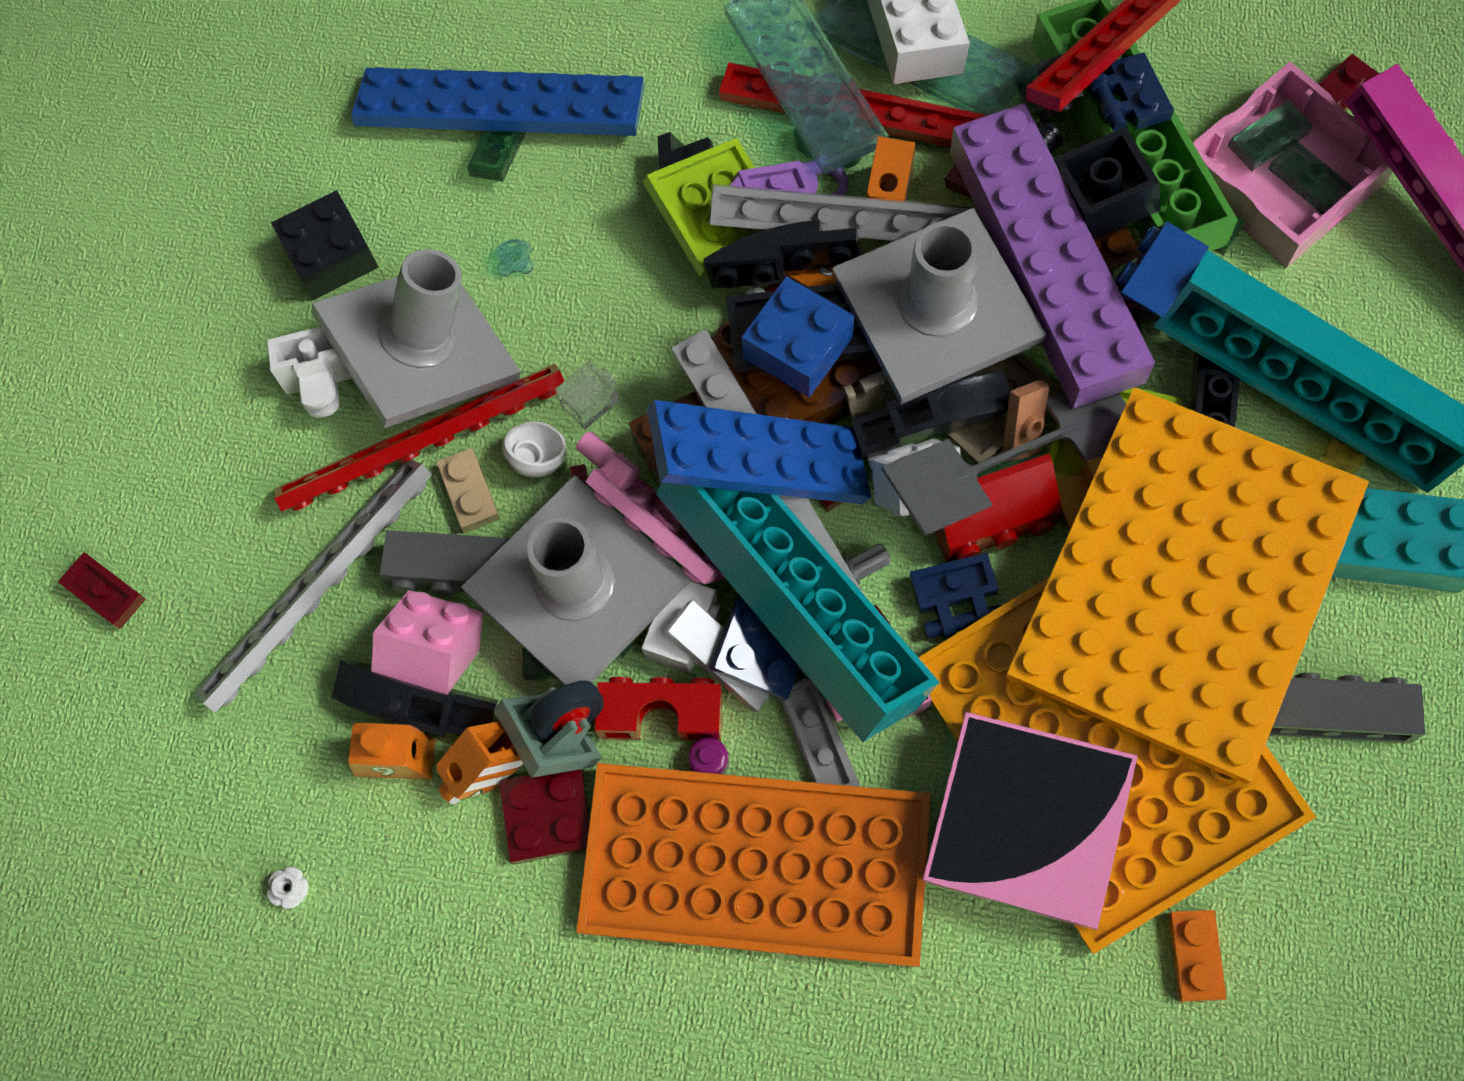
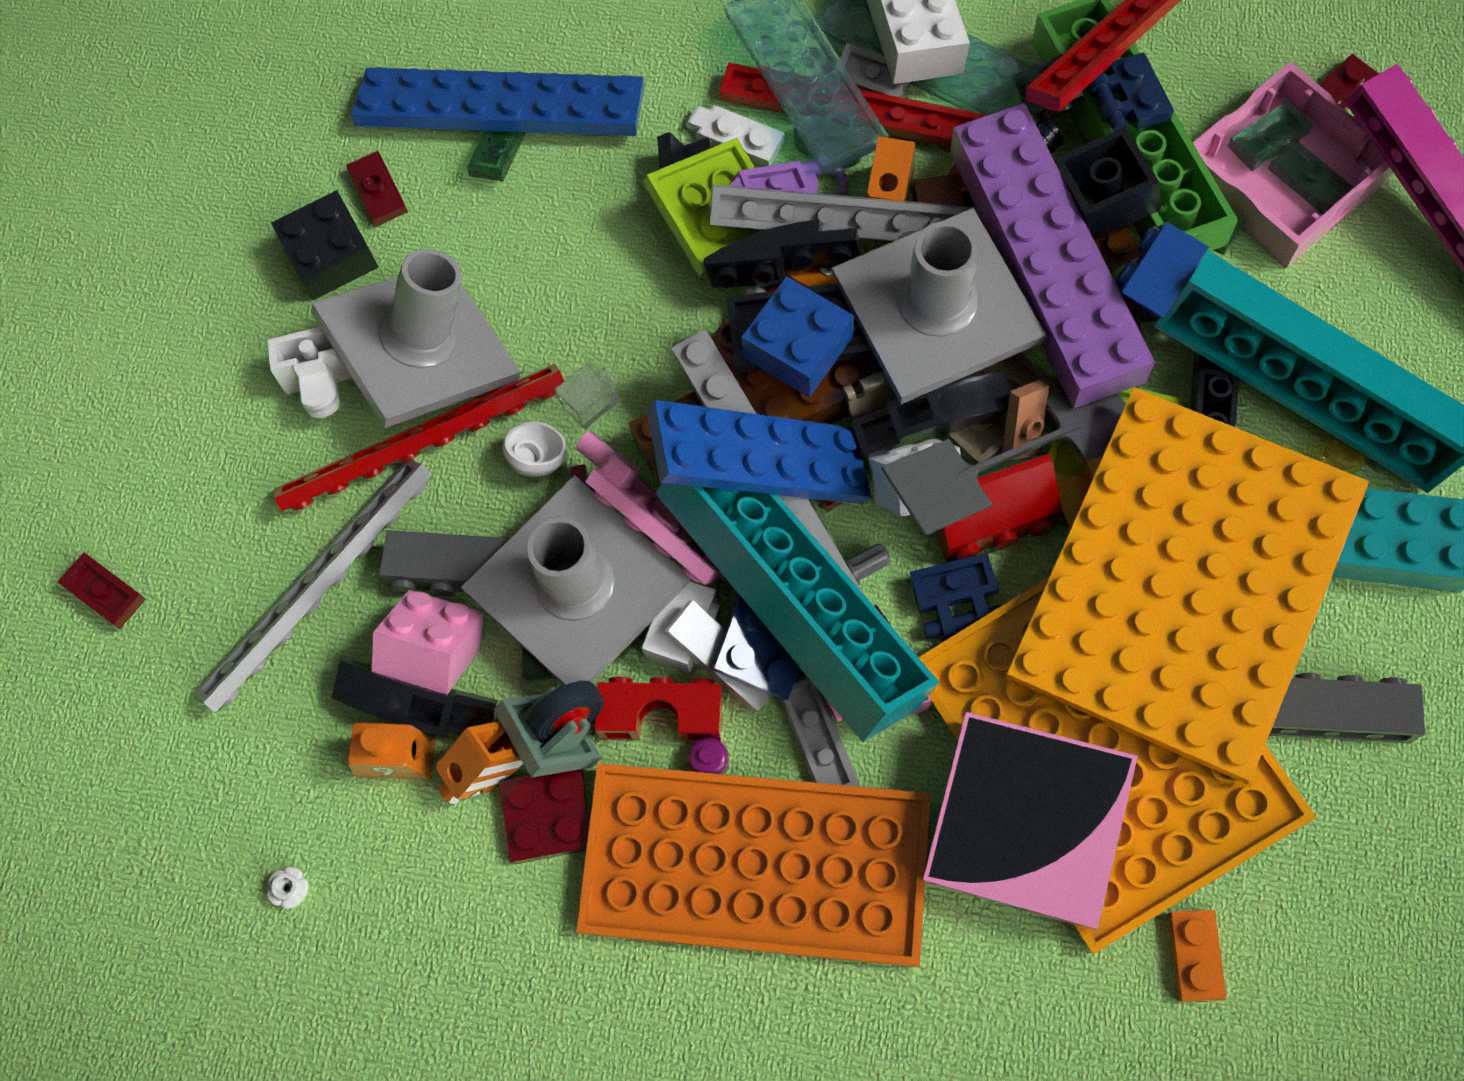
tan plate [437,448,500,533] -> none
clear light blue plate [496,239,534,277] -> none
none -> dark red plate [346,150,408,227]
none -> white hinge [685,105,785,167]
none -> light grey plate [833,43,909,97]
none -> reddish brown brick [912,173,969,207]

